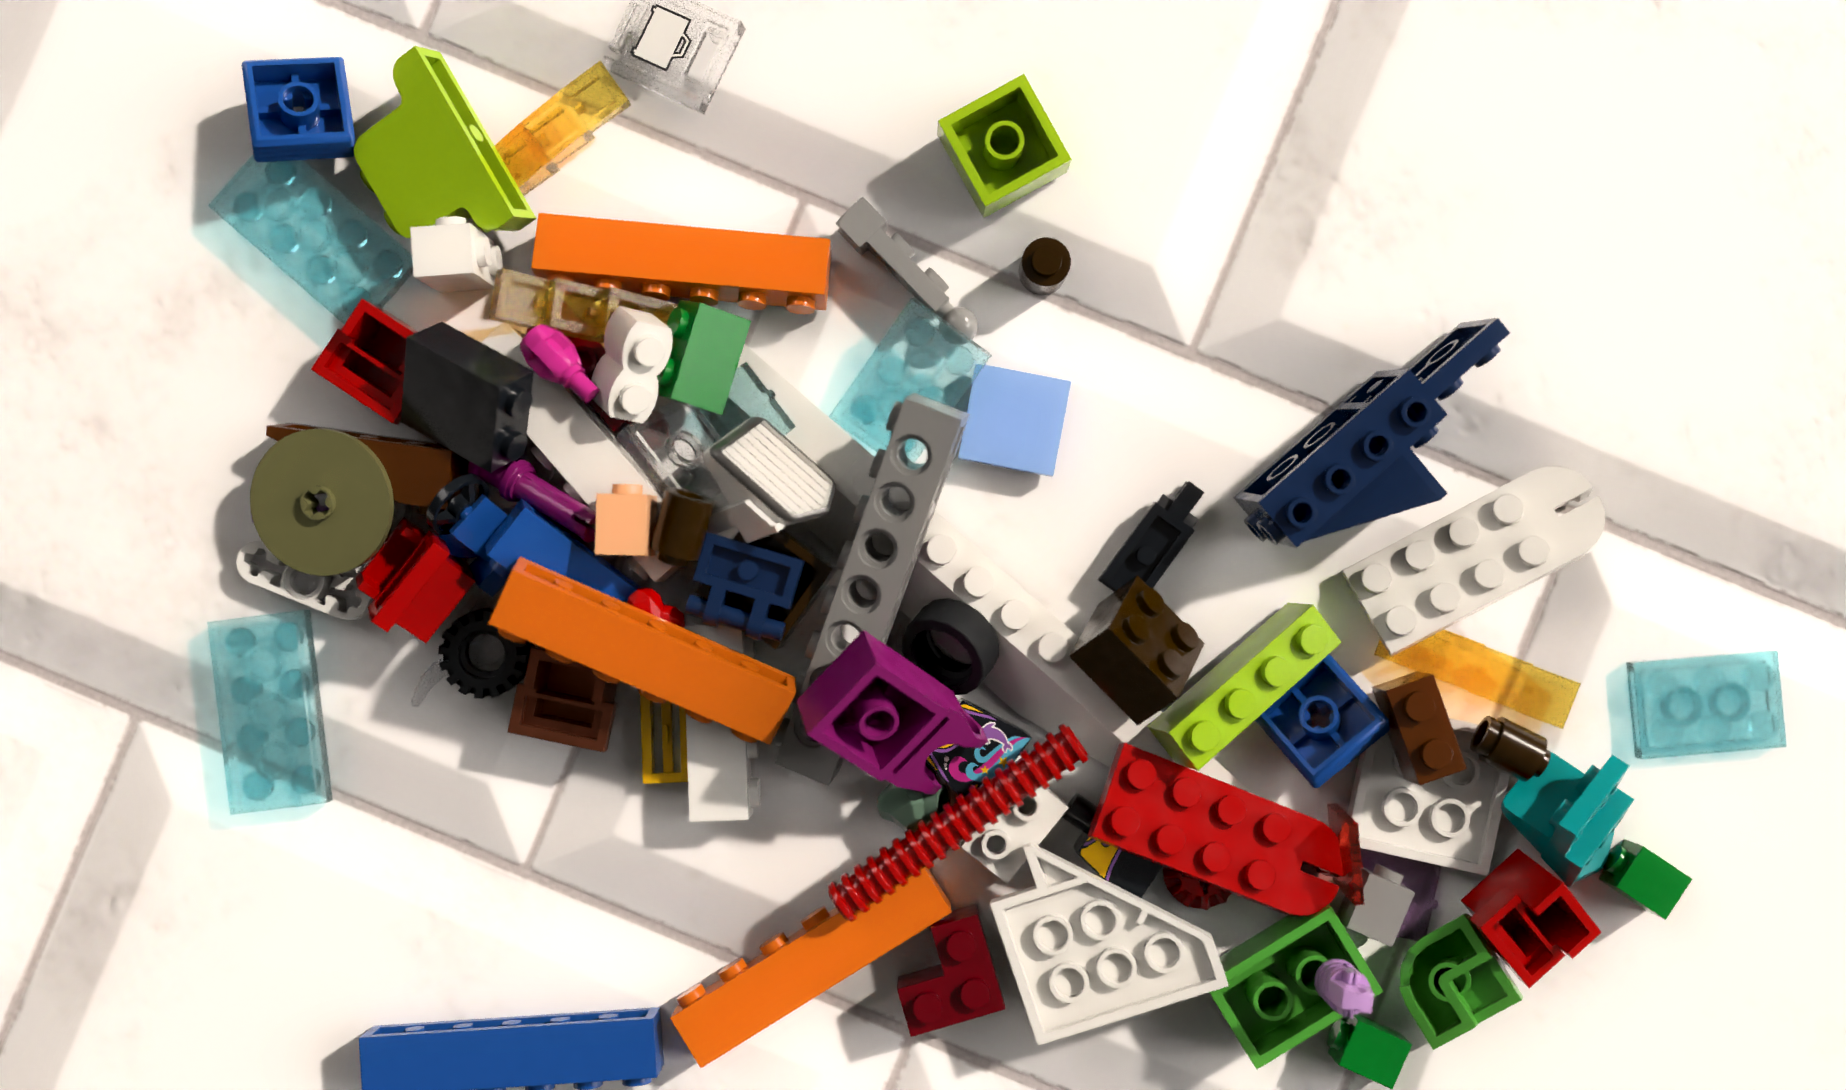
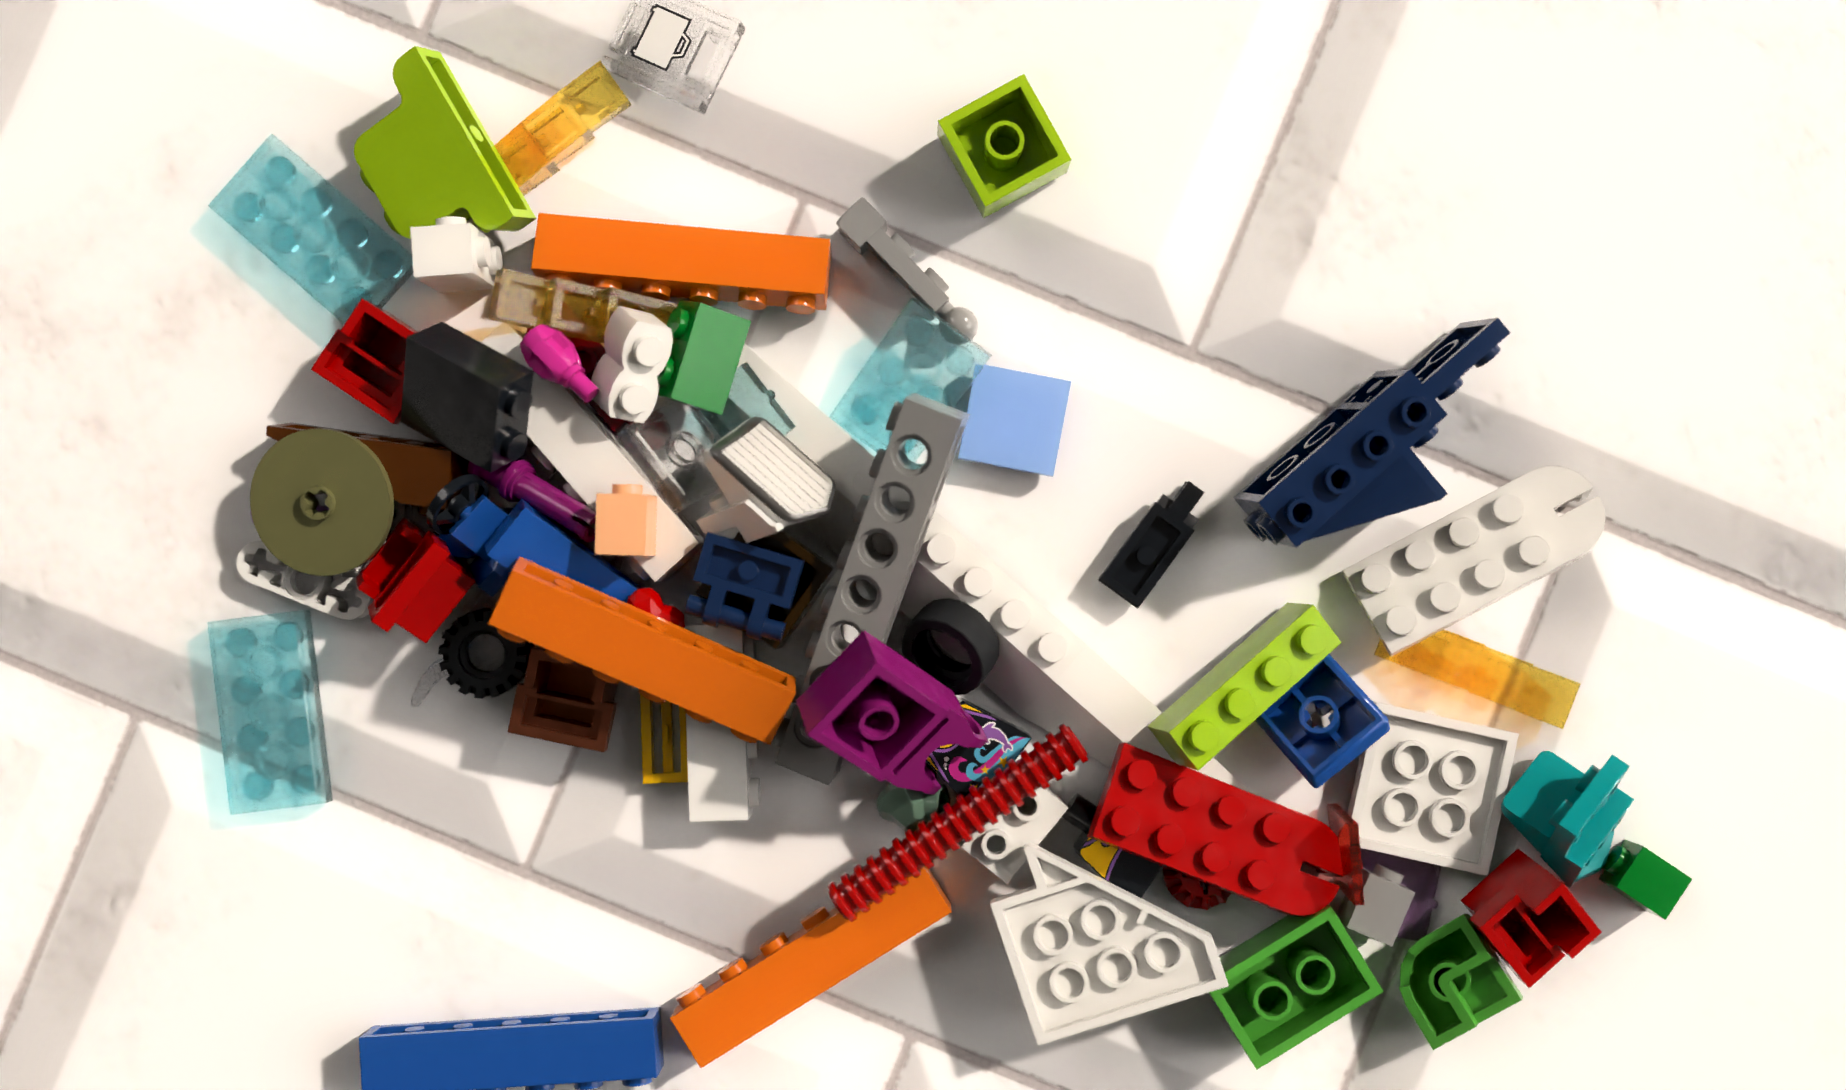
blue brick [242,57,355,162] -> none
dark brown brick [650,487,715,567] -> none
dark red brick [897,904,1006,1037] -> none
dark brown brick [1019,237,1071,295] -> none
dark brown brick [1068,575,1205,726] -> none
lavender hinge [1314,959,1374,1018] -> none
green brick [1327,1014,1412,1089] -> none
reddish brown brick [1372,671,1467,786] -> none
dark brown brick [1470,716,1551,782] -> none
clear light blue plate [1626,650,1787,759] -> none

